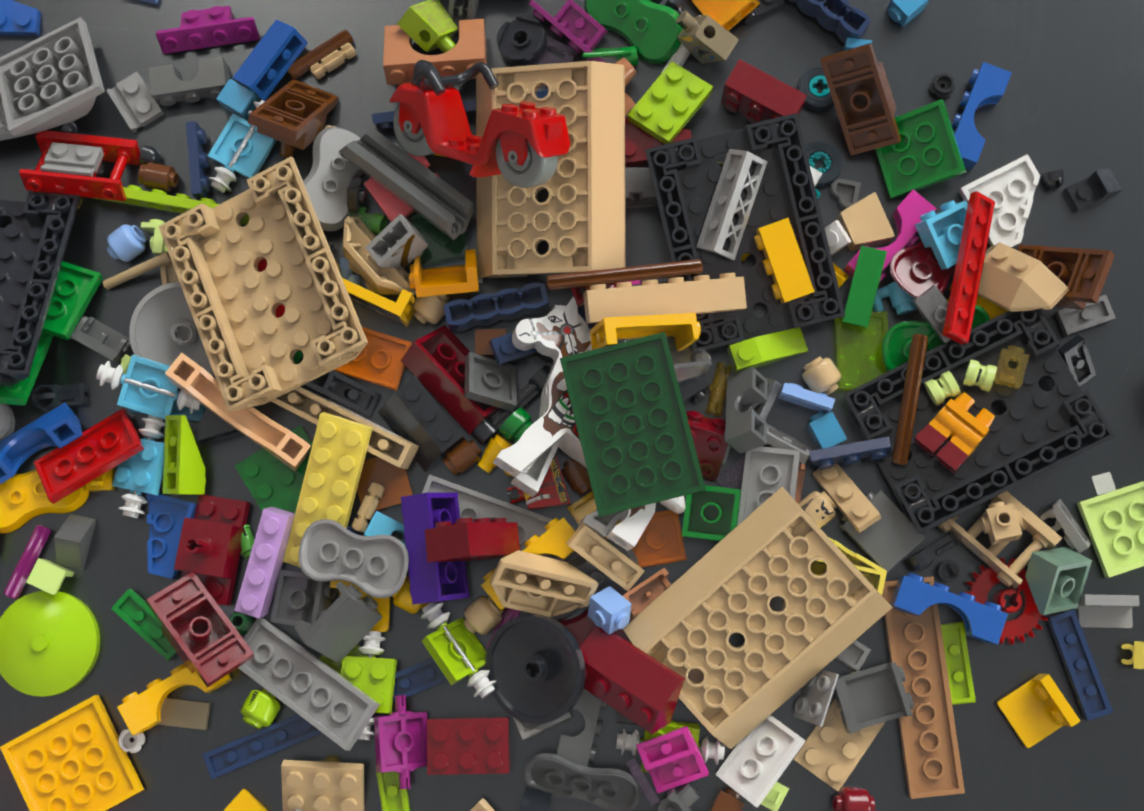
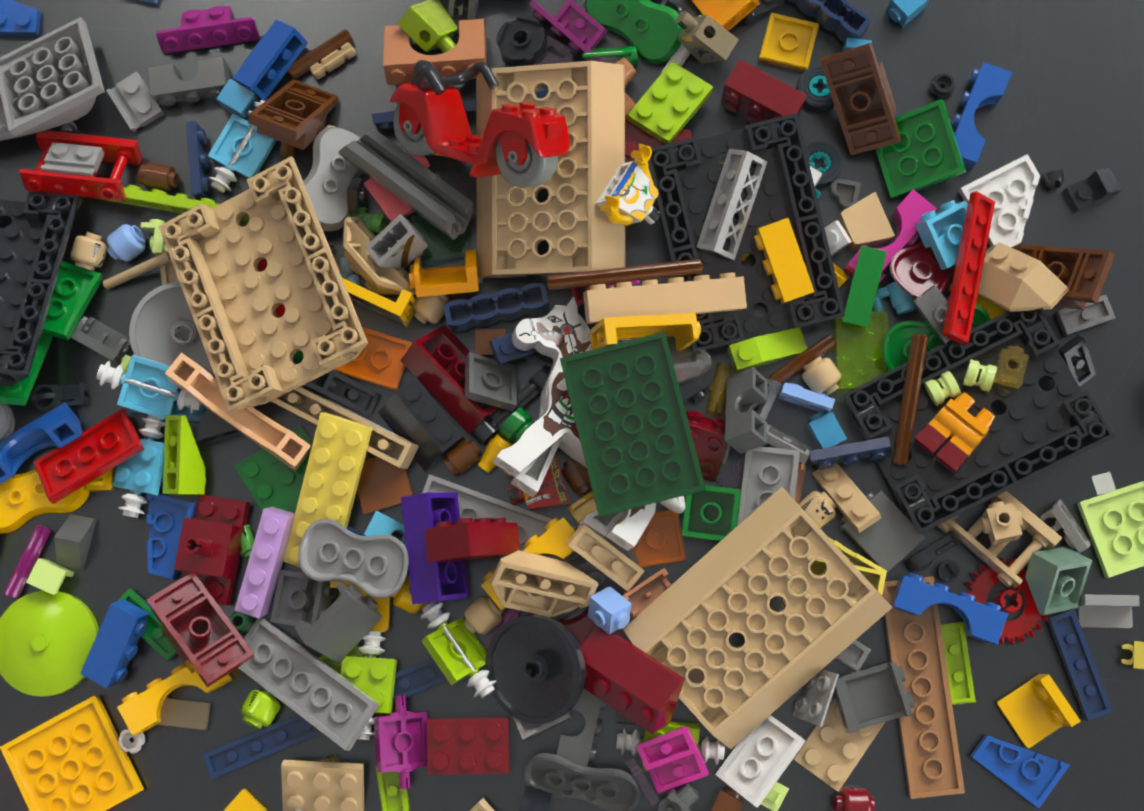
black hinge [139,145,160,164] -> none
tan axle [352,482,385,533] -> none
none -> tan head [70,232,108,271]
none -> blue brick [80,599,150,689]
none -> torso [595,144,660,226]
none -> yellow tile [759,12,819,72]
none -> reddish brown axle [769,334,837,386]
none -> blue wing [970,735,1070,809]

